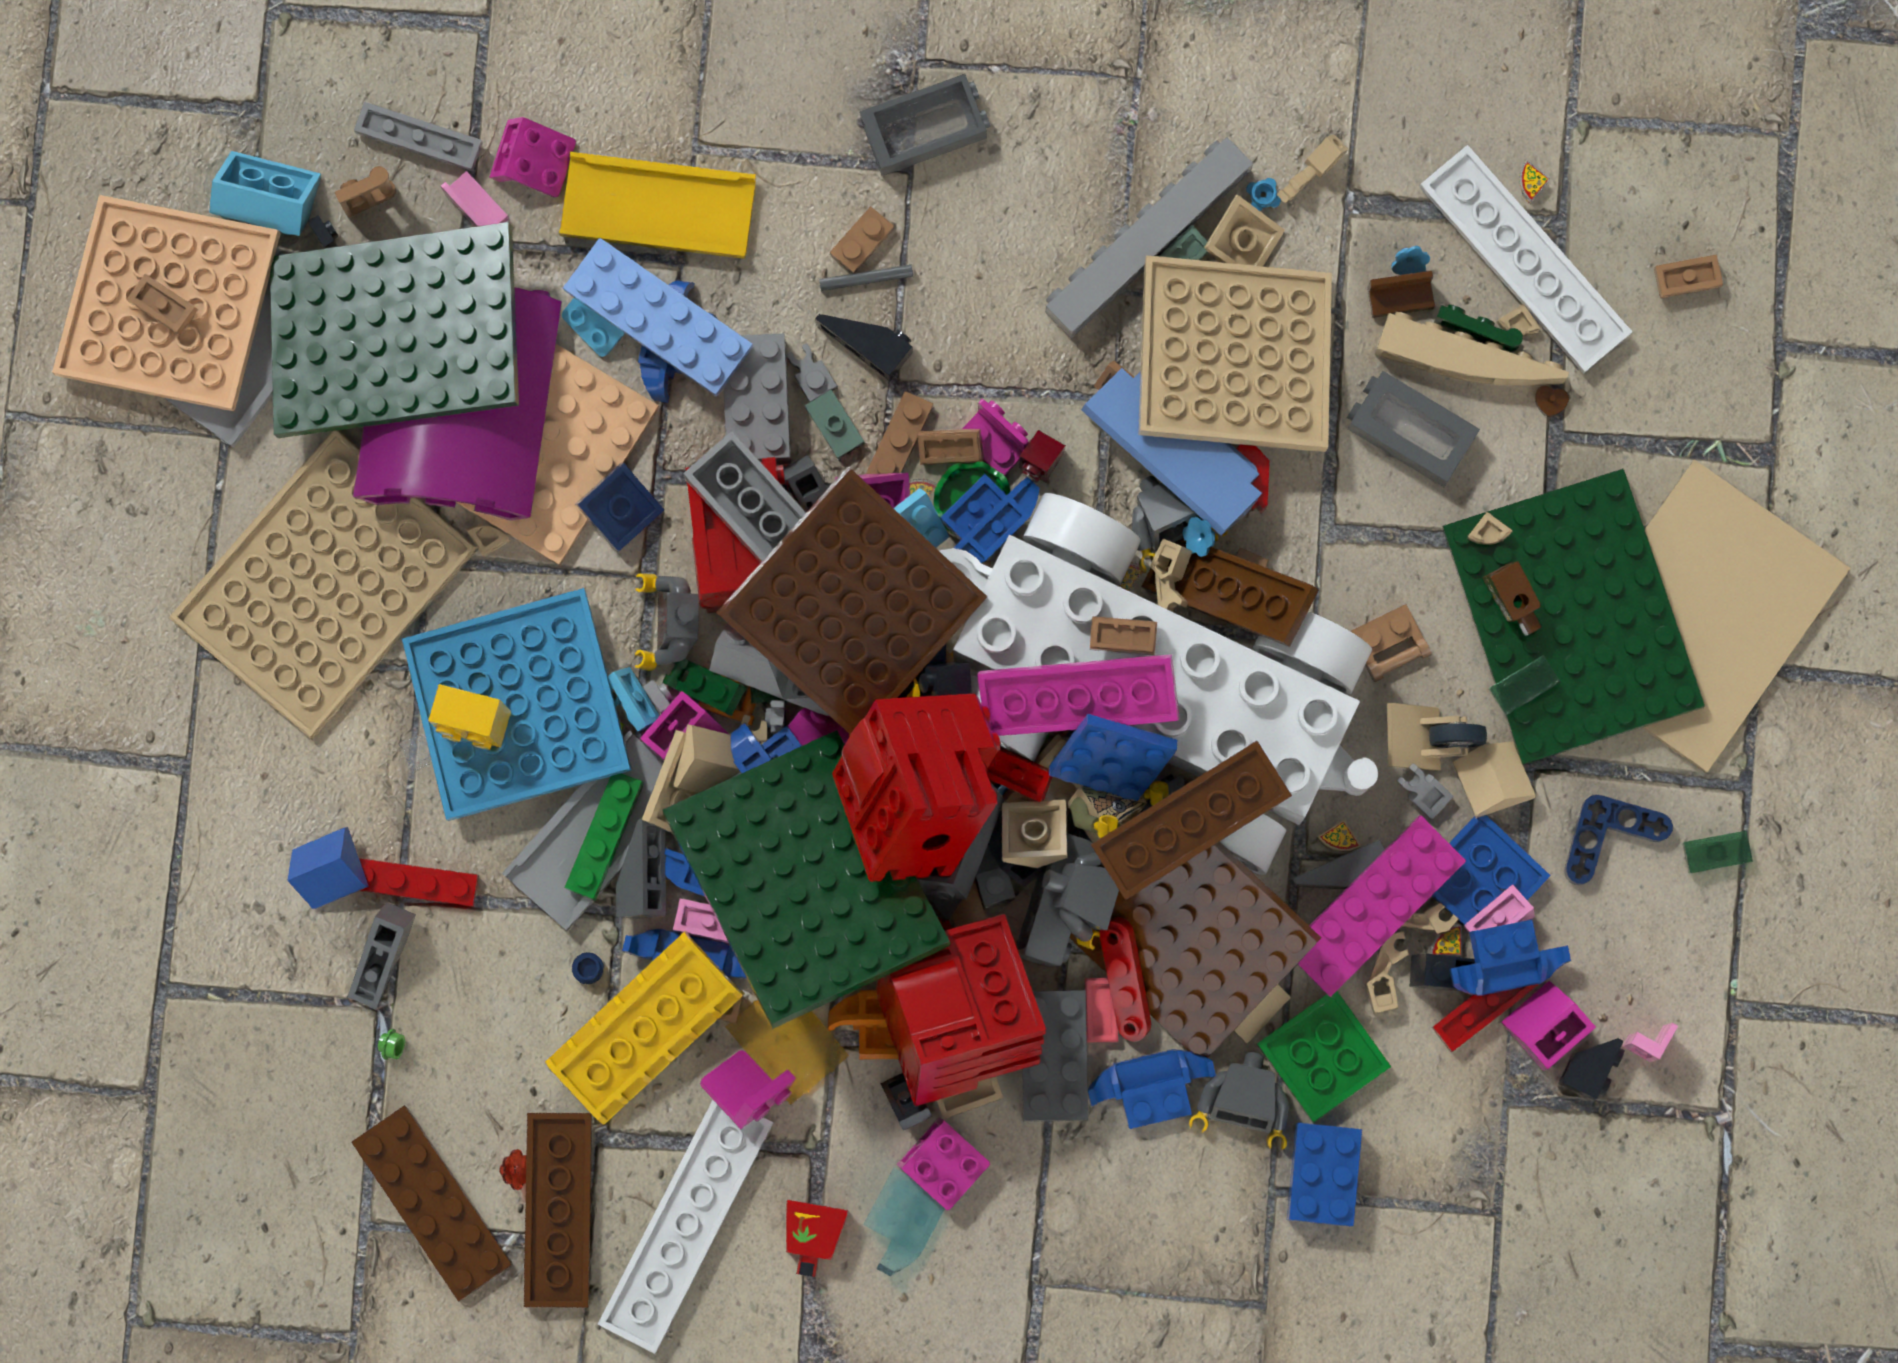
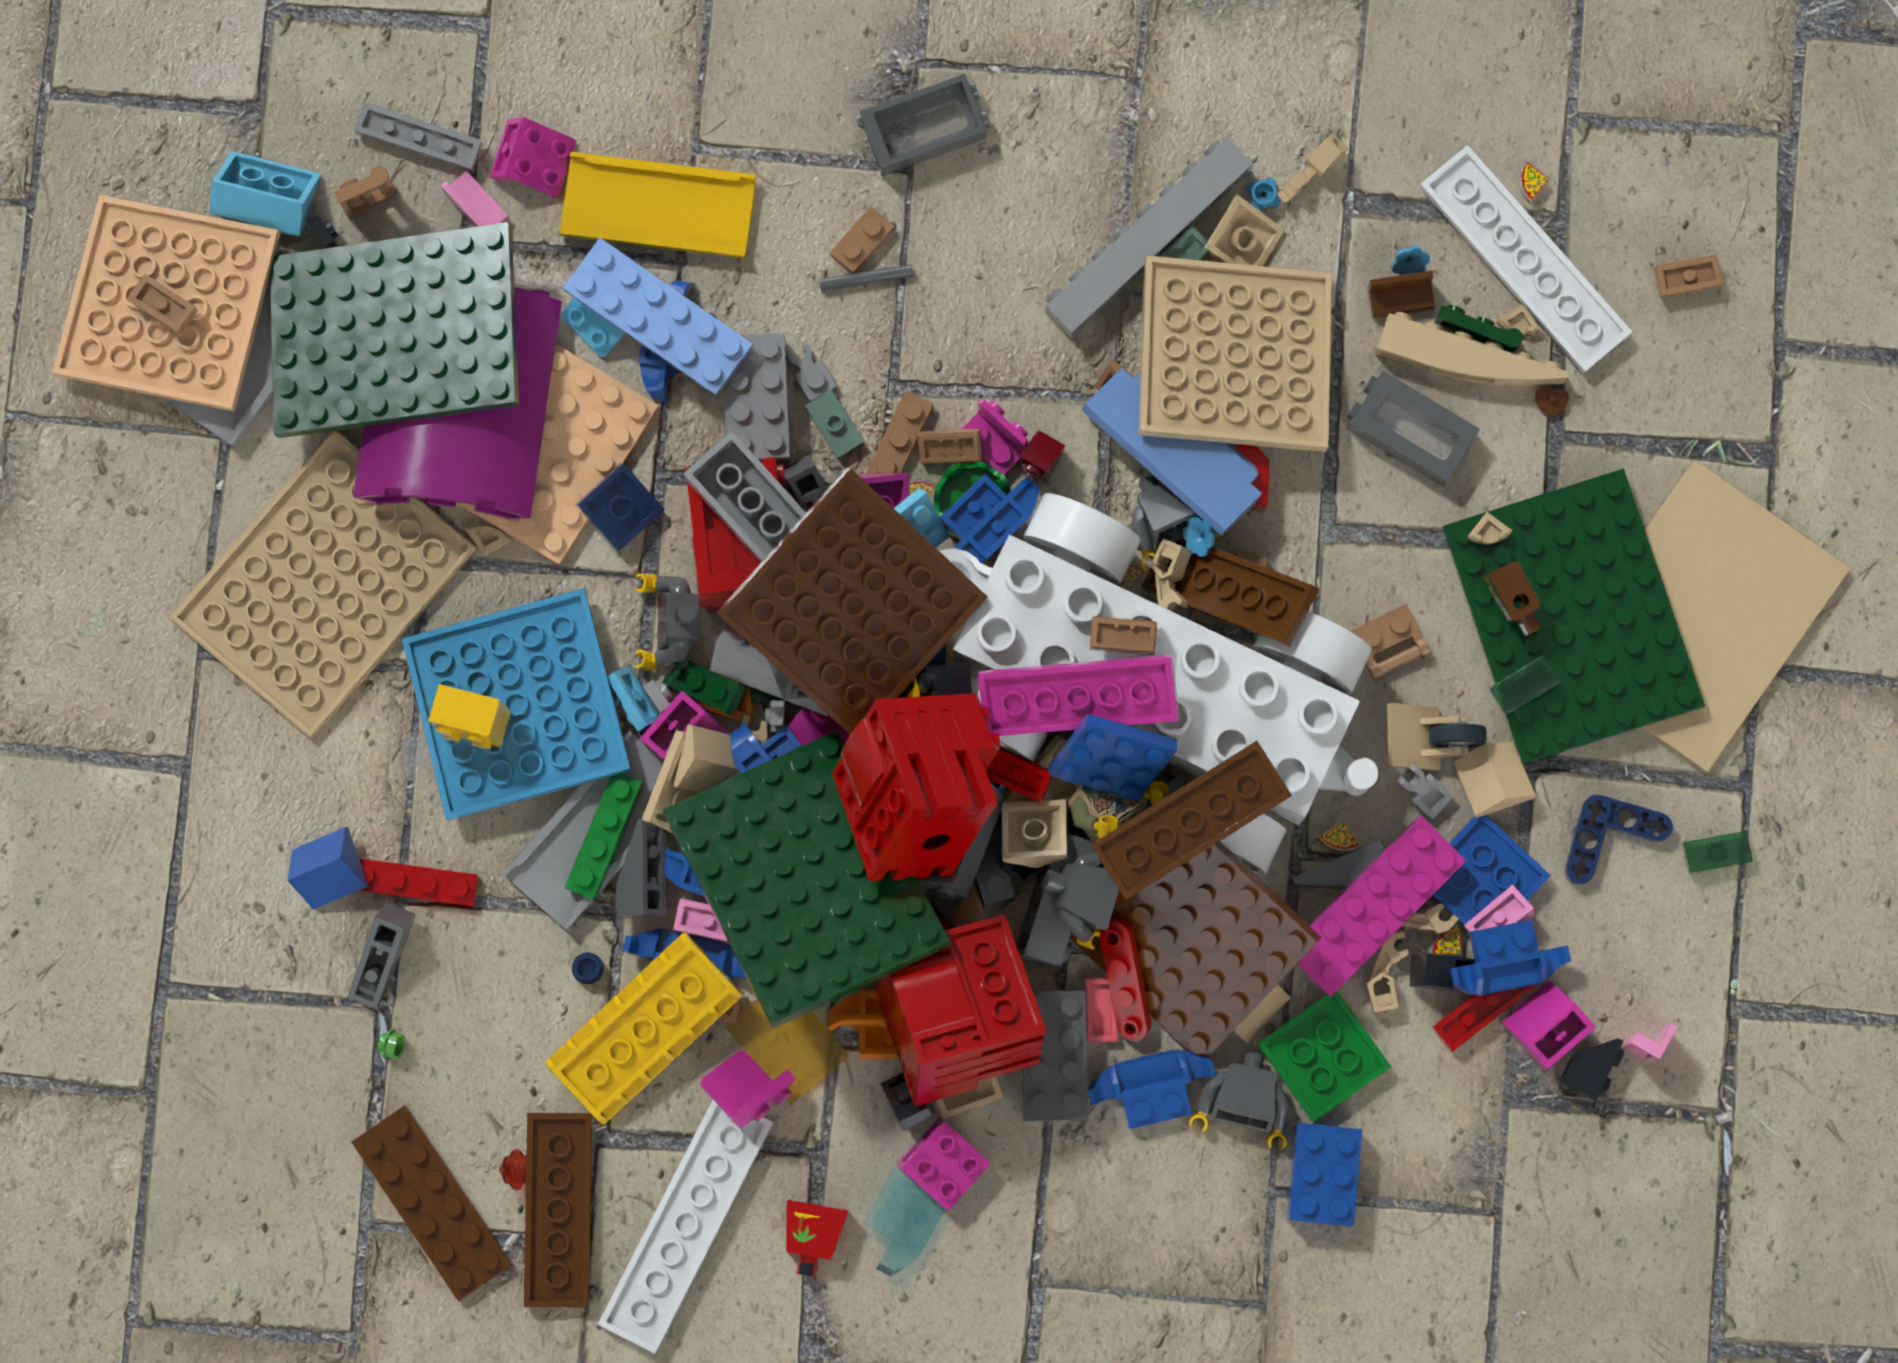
black slope [815,314,913,382] -> none

